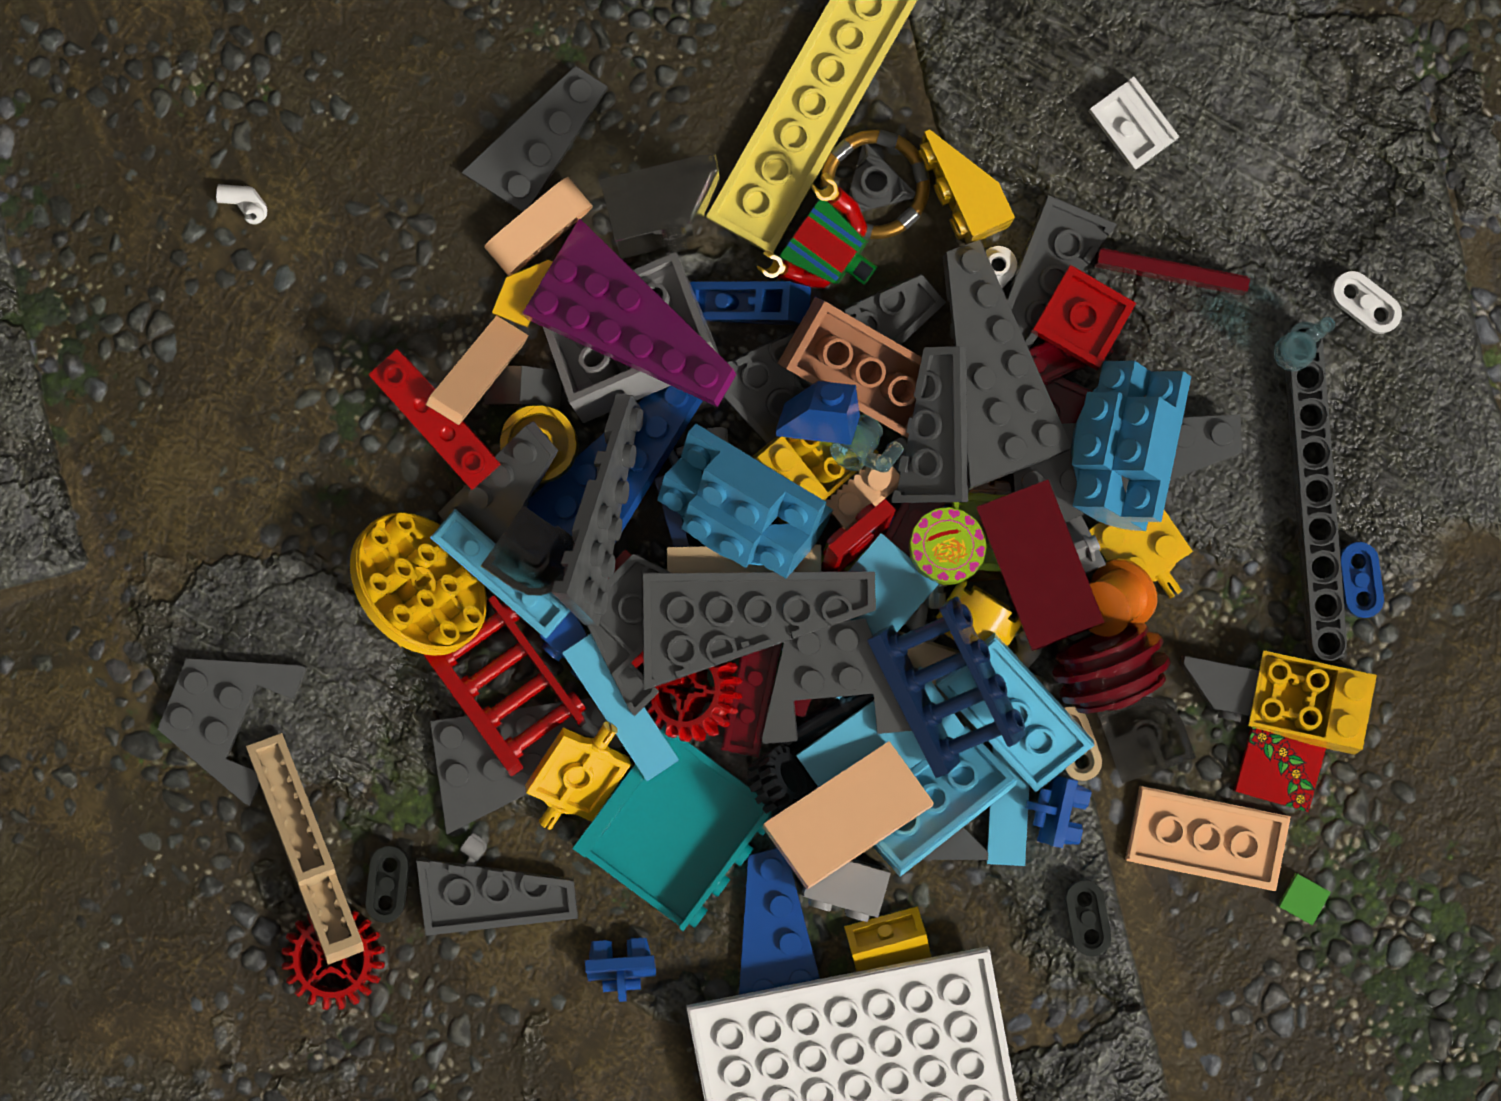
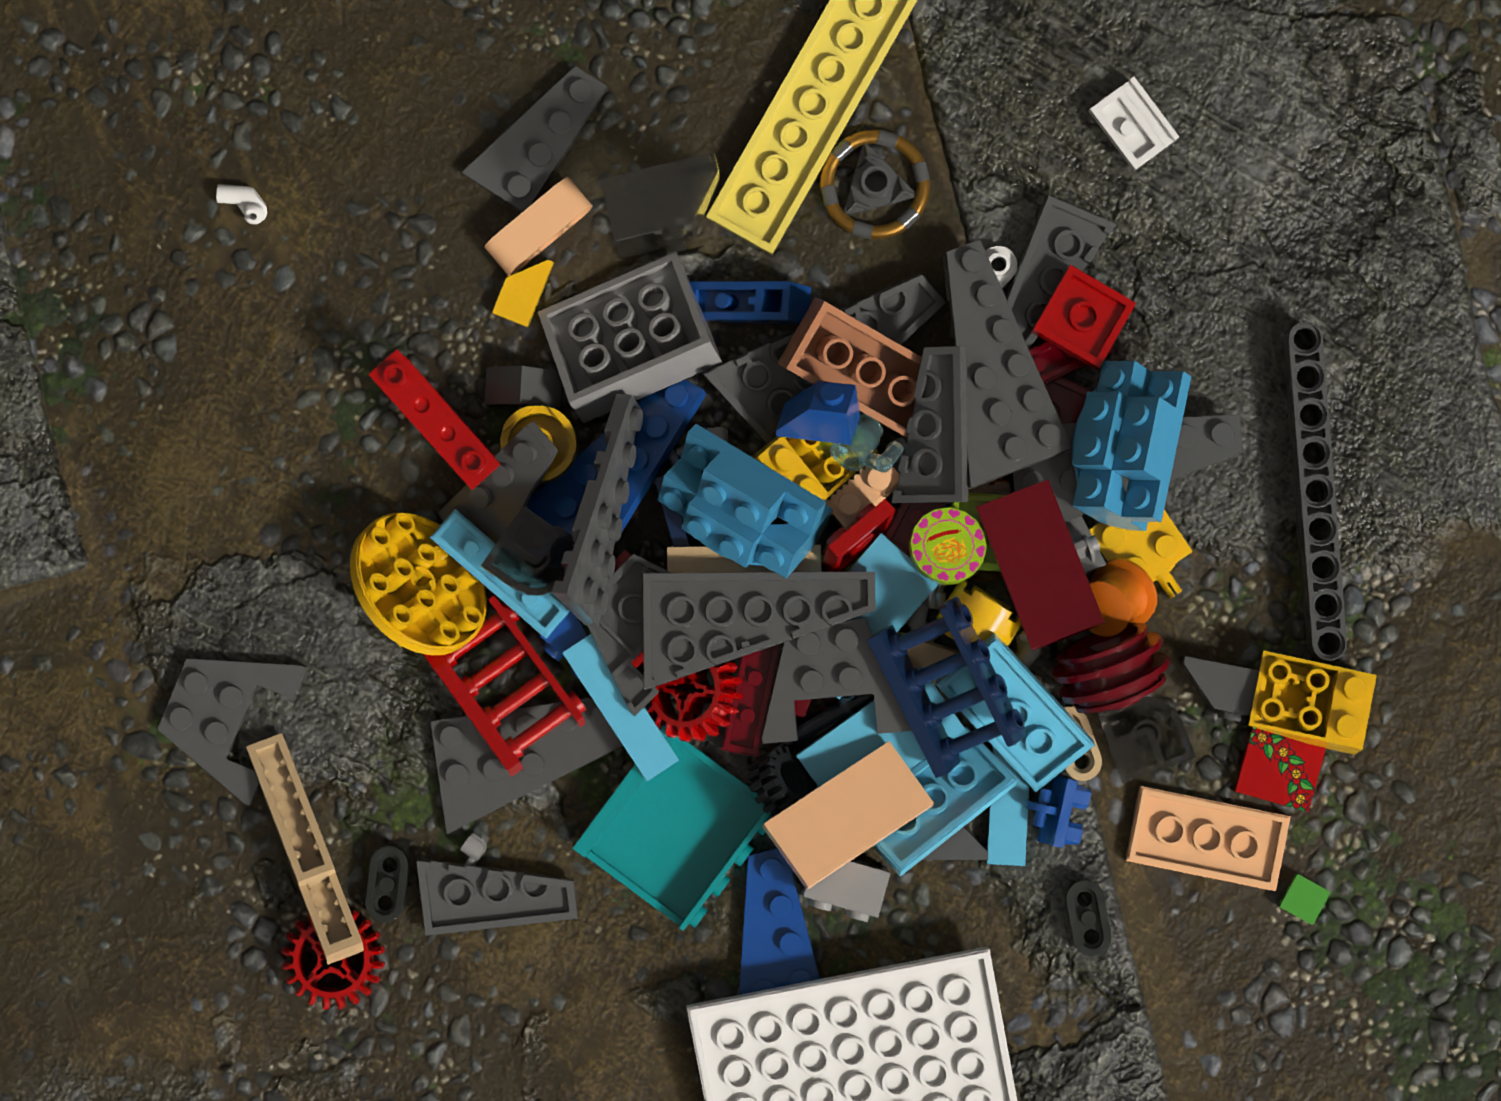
light nougat tile [426,315,529,425] -> none
magenta wing [523,218,737,407] -> none
yellow plate [525,722,631,830] -> none
blue hips [585,938,656,1002] -> none
torso [757,173,877,288] -> none
yellow panel [844,906,931,972] -> none
yellow slope [918,129,1015,244] -> none
dark red tile [1094,248,1250,296] -> none
clear light blue piece [1274,317,1335,372] -> none
white plate [1331,271,1402,334] -> none
blue plate [1340,542,1384,618] -> none

